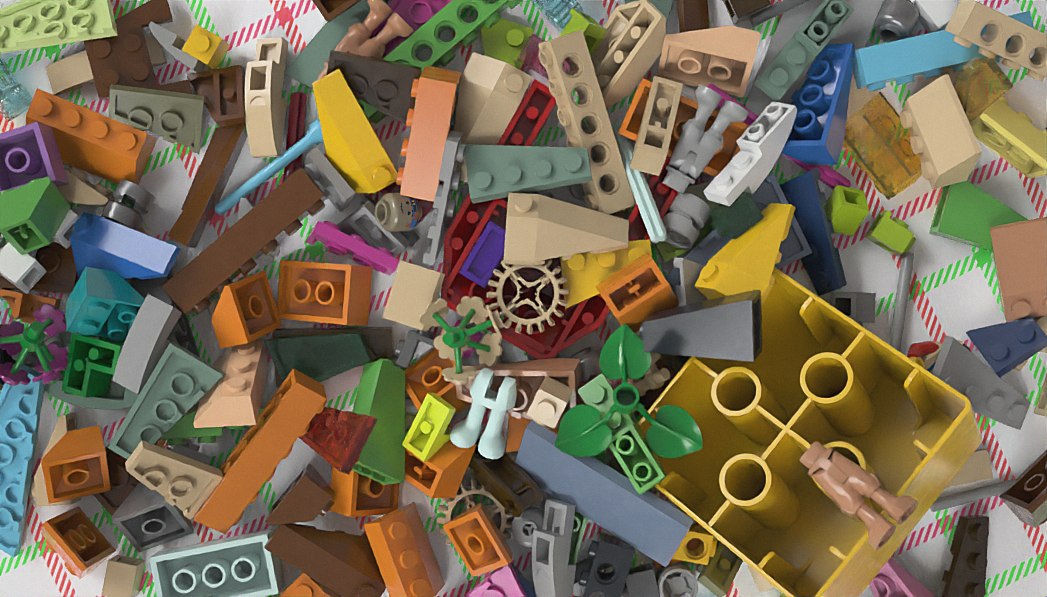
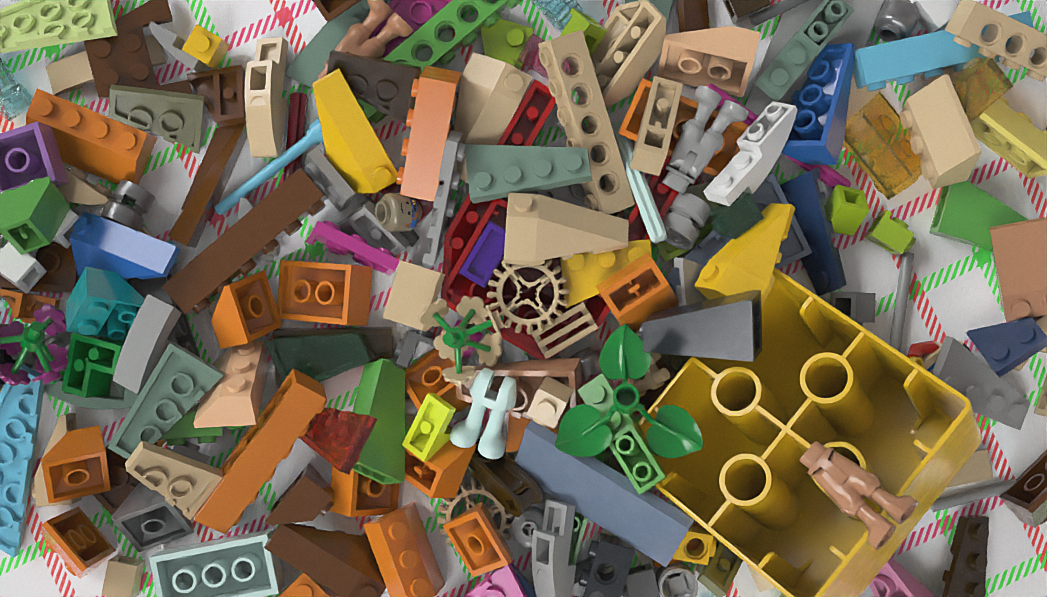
none -> tan tile [532,302,598,359]

